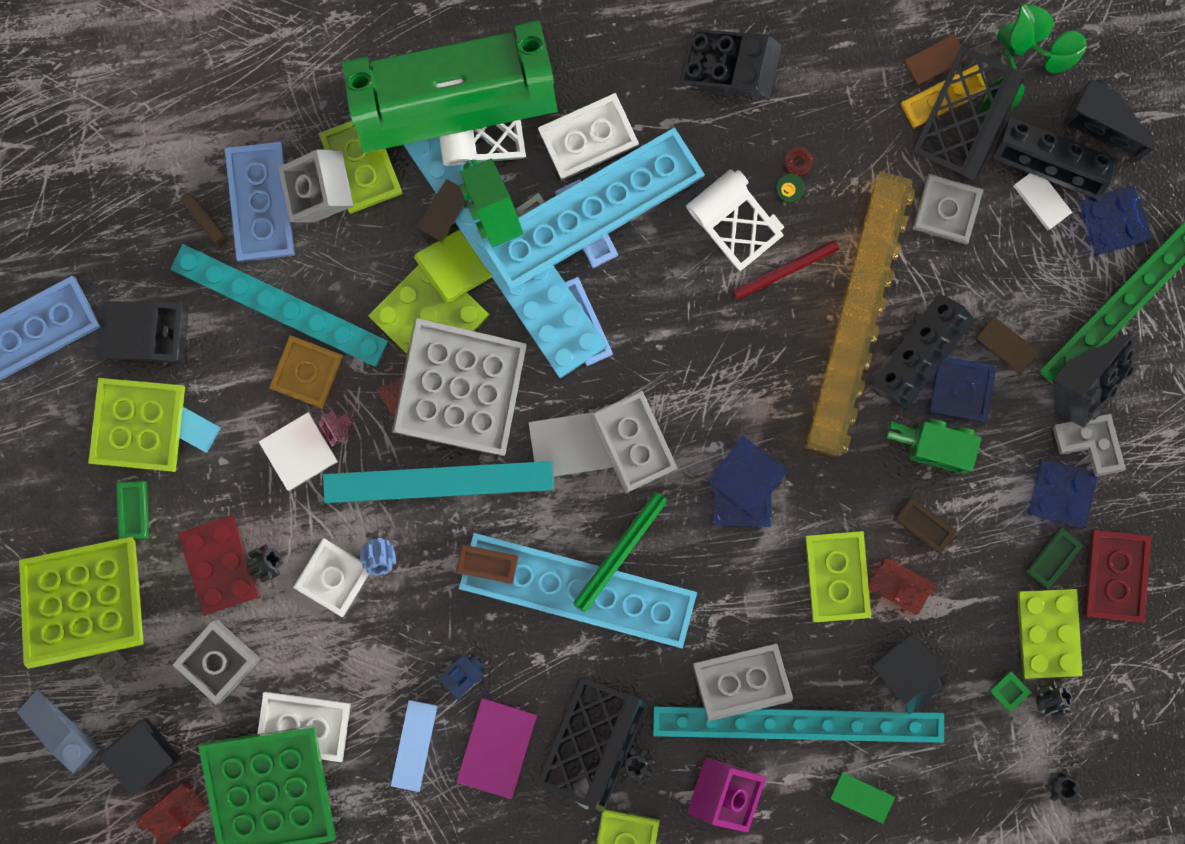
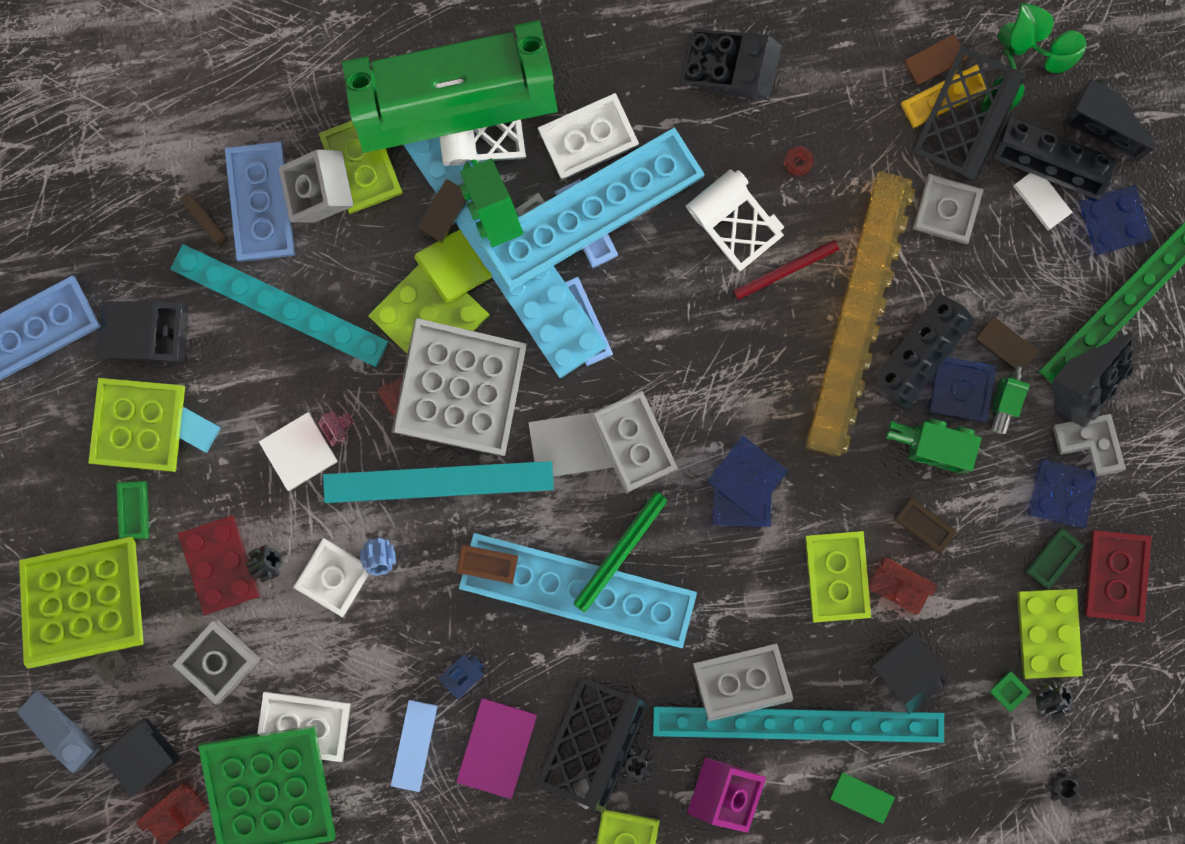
pearl gold tile [269,335,344,409] -> none
dark green tile [776,174,805,203] -> none
none -> green piece [990,366,1030,434]

